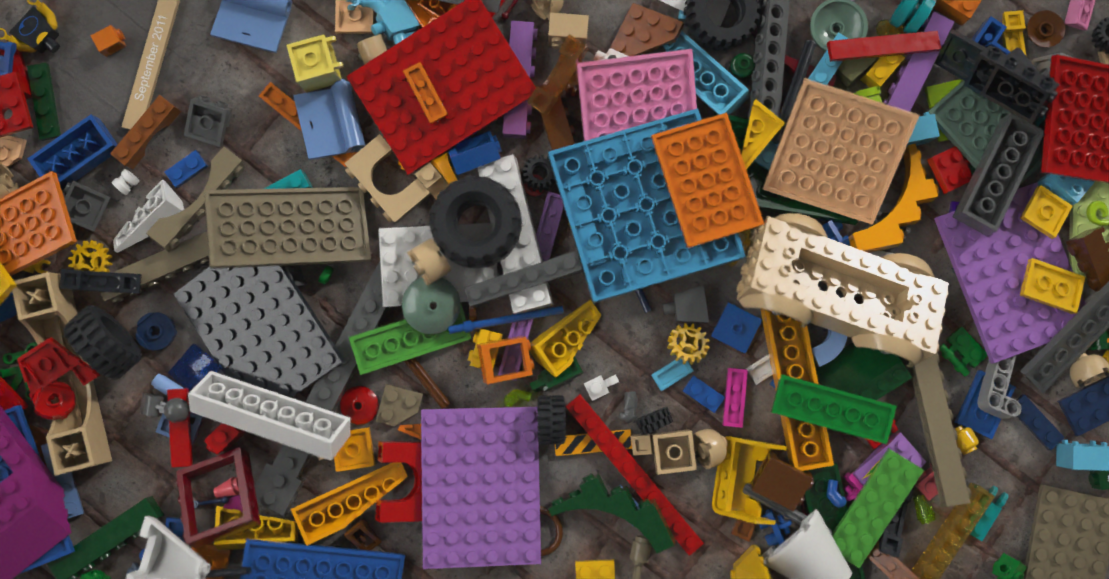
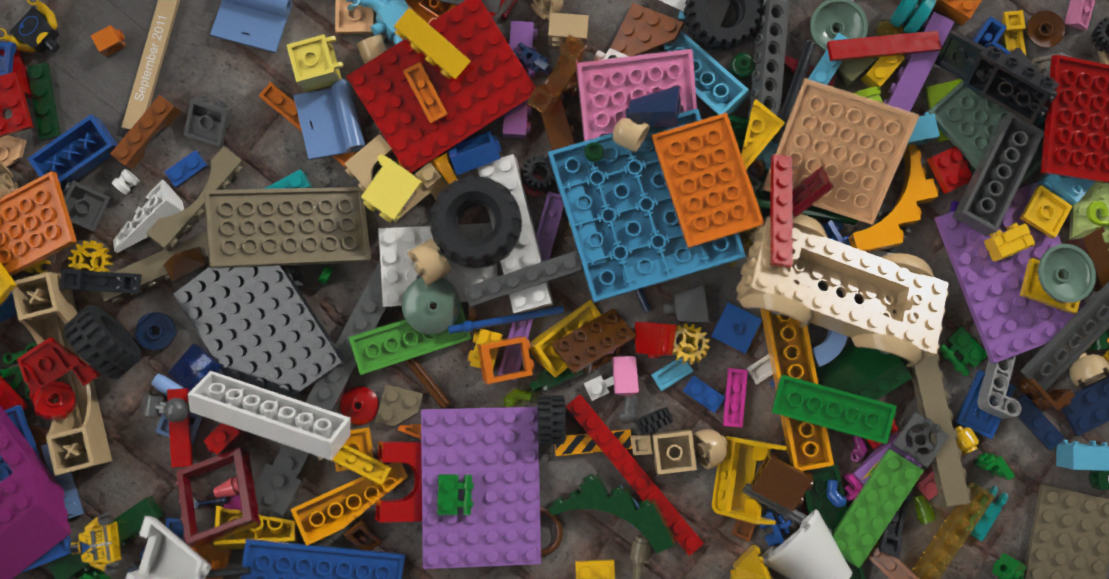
none -> torso [70,512,122,576]
none -> reddish brown slope [163,247,207,282]
none -> yellow plate [331,444,392,486]
none -> light yellow container [361,154,423,223]
none -> yellow wedge [393,8,470,79]
none -> green plate [437,474,474,515]
none -> dark blue hinge [513,42,553,76]
none -> reddish brown bracket [552,309,636,374]
none -> dark green plate [584,142,604,162]
none -> tan helmet [612,118,650,152]
none -> bright pink slope [612,356,639,397]
none -> dark blue slope [626,86,681,128]
none -> red torso [635,322,677,358]
none -> reddish brown tile [746,159,766,179]
none -> plate [770,154,793,268]
none -> dark red piece [792,166,834,218]
none -> magenta arm [850,435,867,463]
none -> dark grey piece [892,412,950,468]
none -> green bracket [973,452,1015,481]
none -> yellow brick [984,223,1035,262]
none -> reddish brown bracket [1017,379,1075,411]
none -> sand green dish [1038,244,1096,303]

